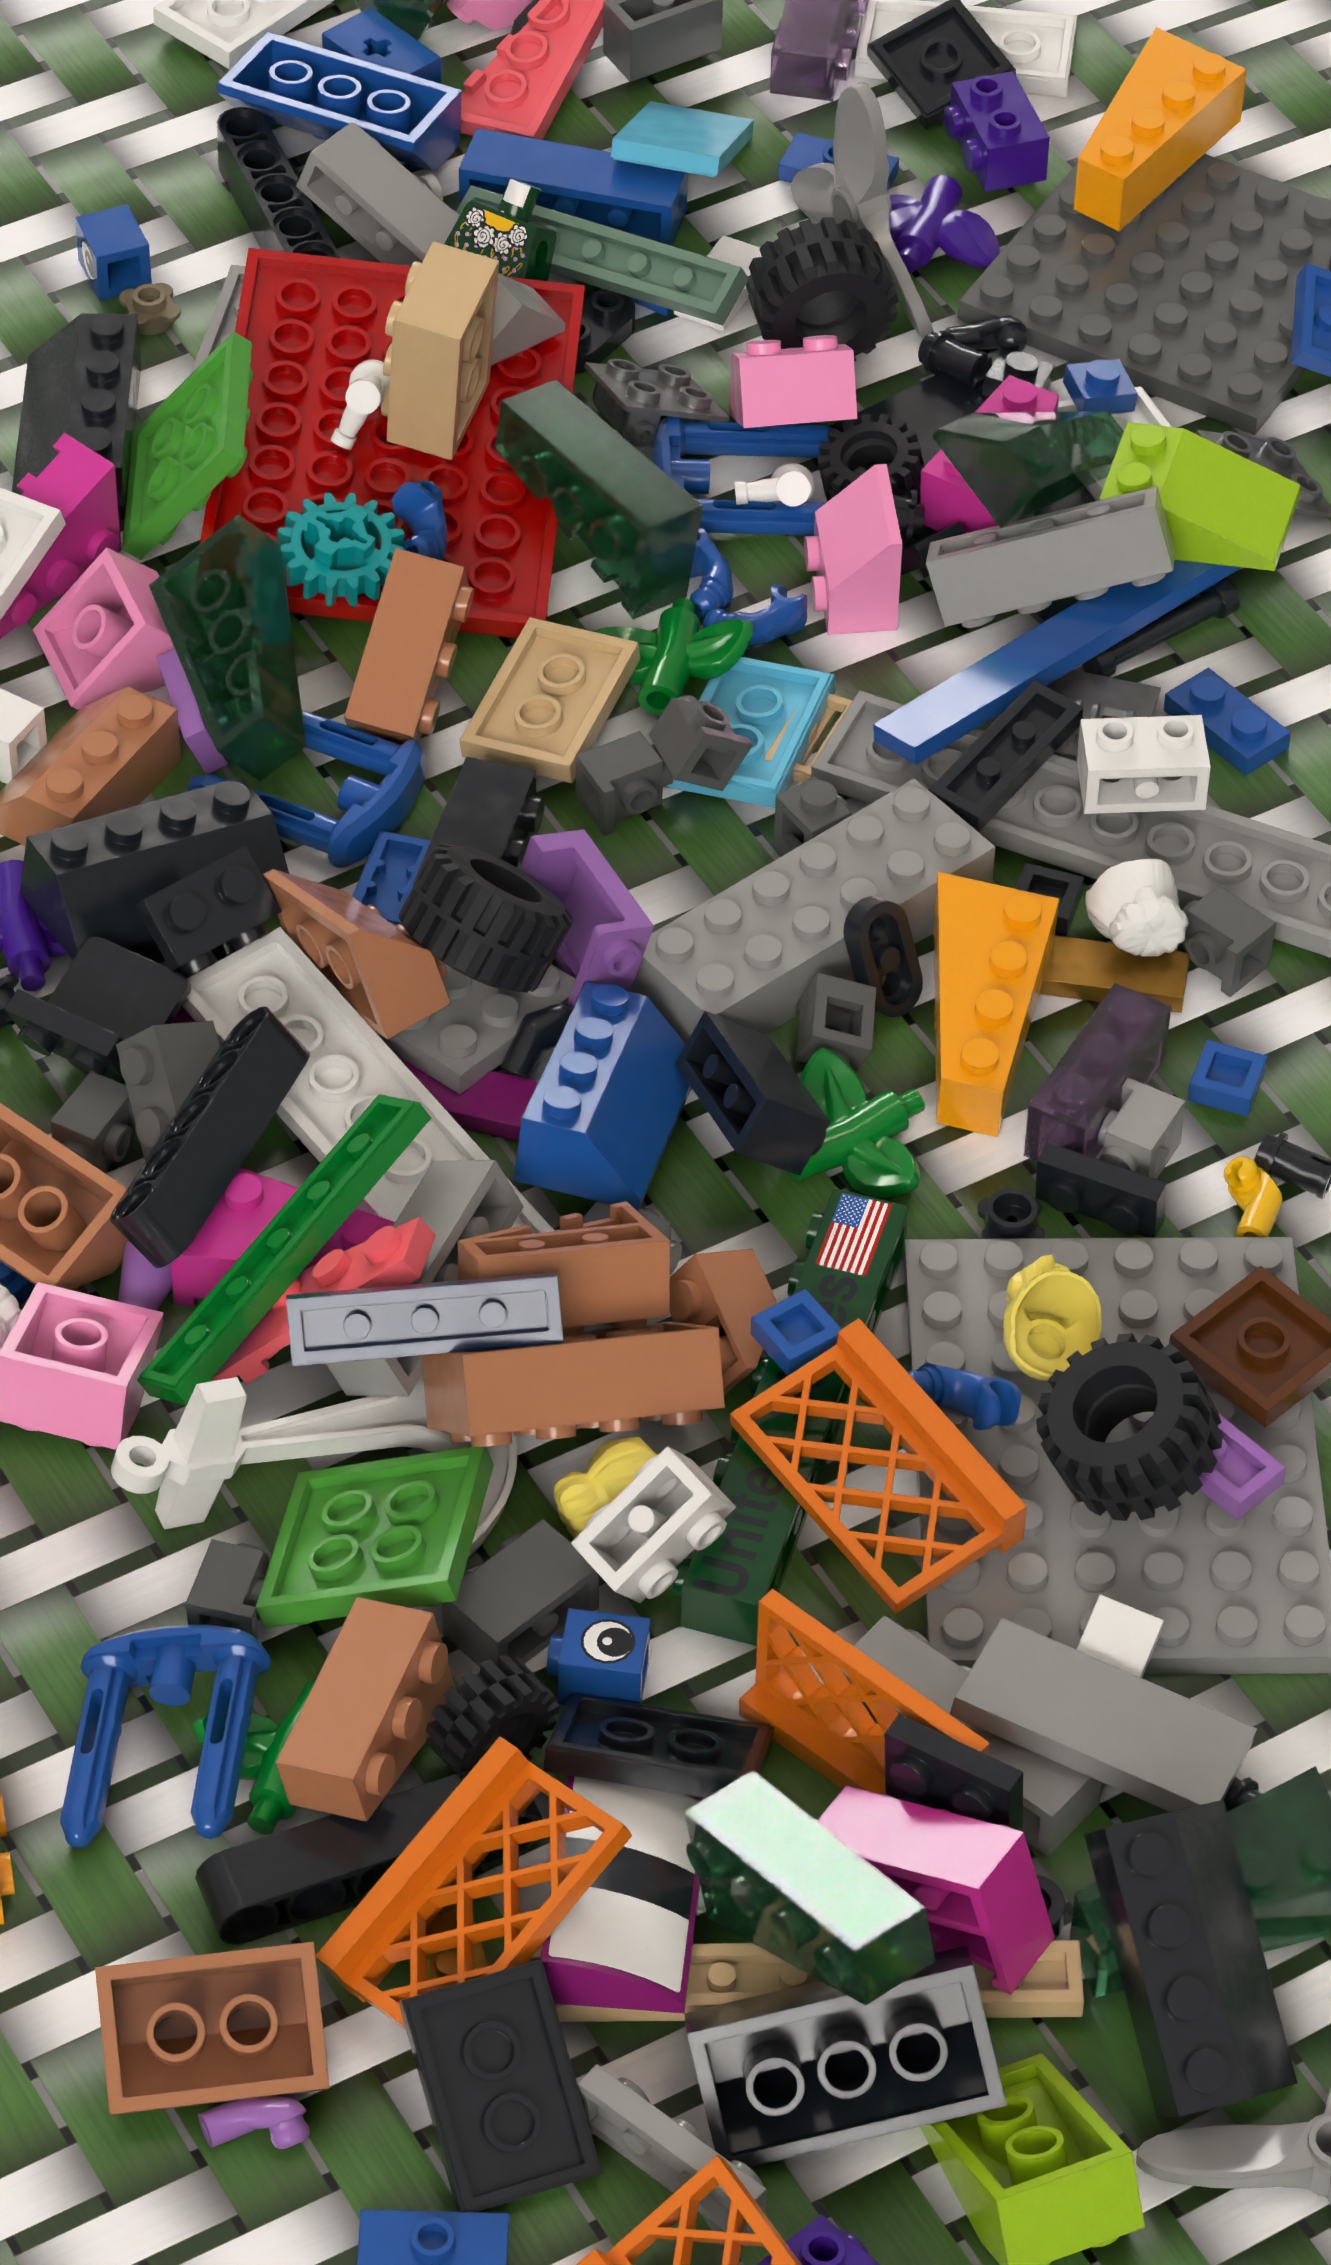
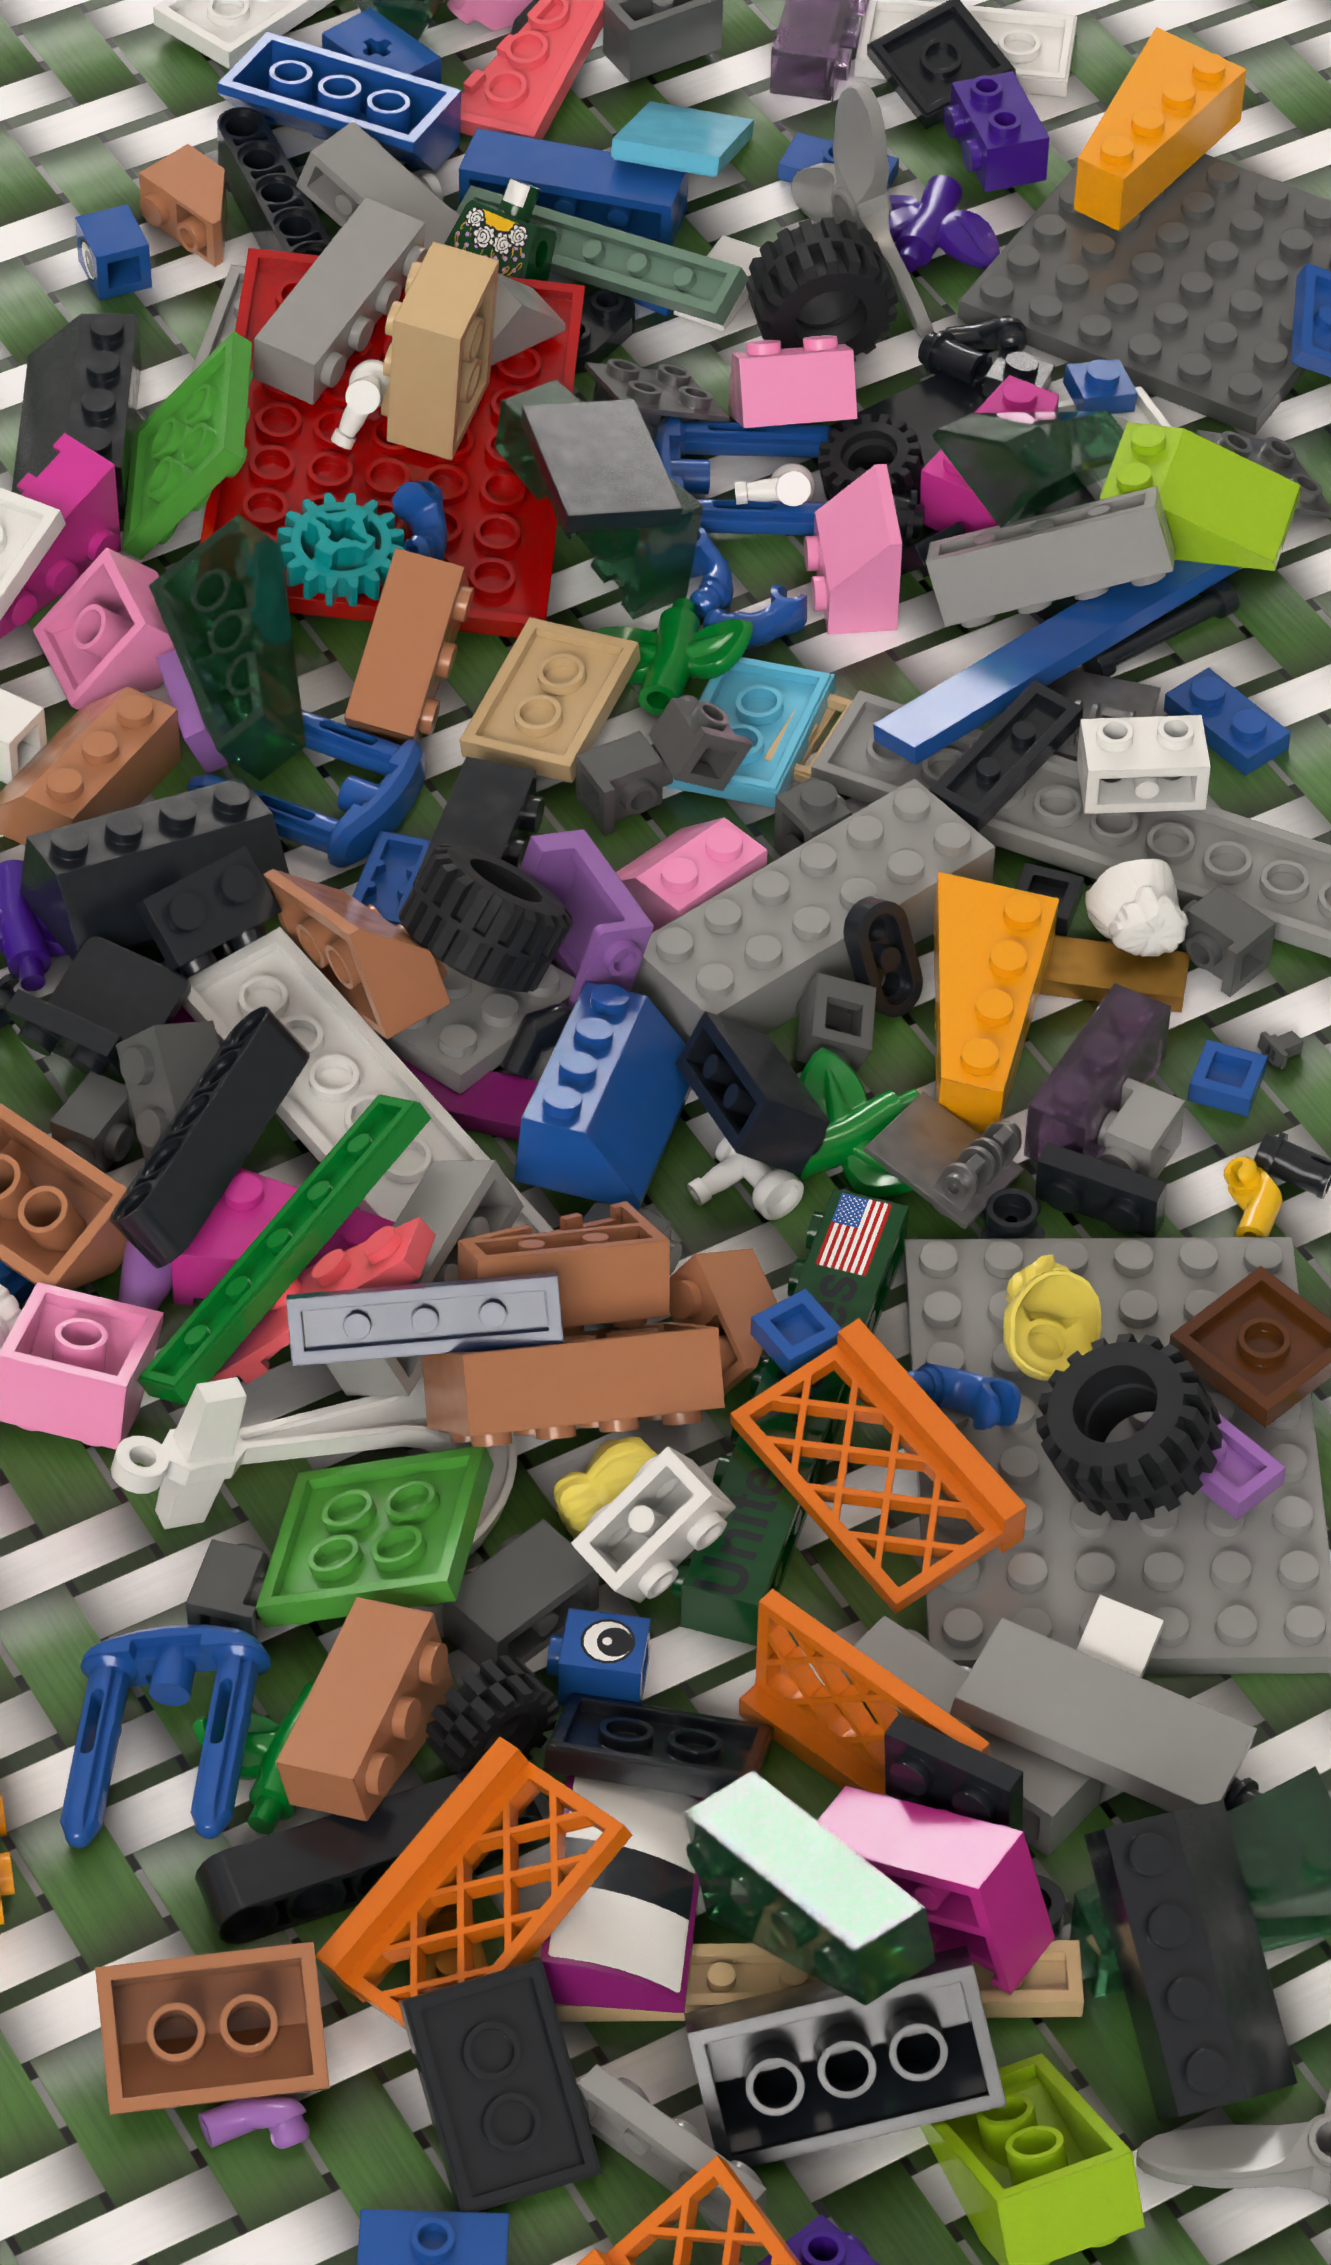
dark tan plate [119,283,181,335] -> none
none -> nougat slope [139,144,227,267]
none -> light grey brick [253,197,428,405]
none -> tile [520,399,682,532]
none -> bright pink slope [615,817,768,933]
none -> white piece [687,1137,804,1220]
none -> flat silver hinge [863,1091,1023,1230]
none -> dark grey piece [1257,1031,1304,1070]

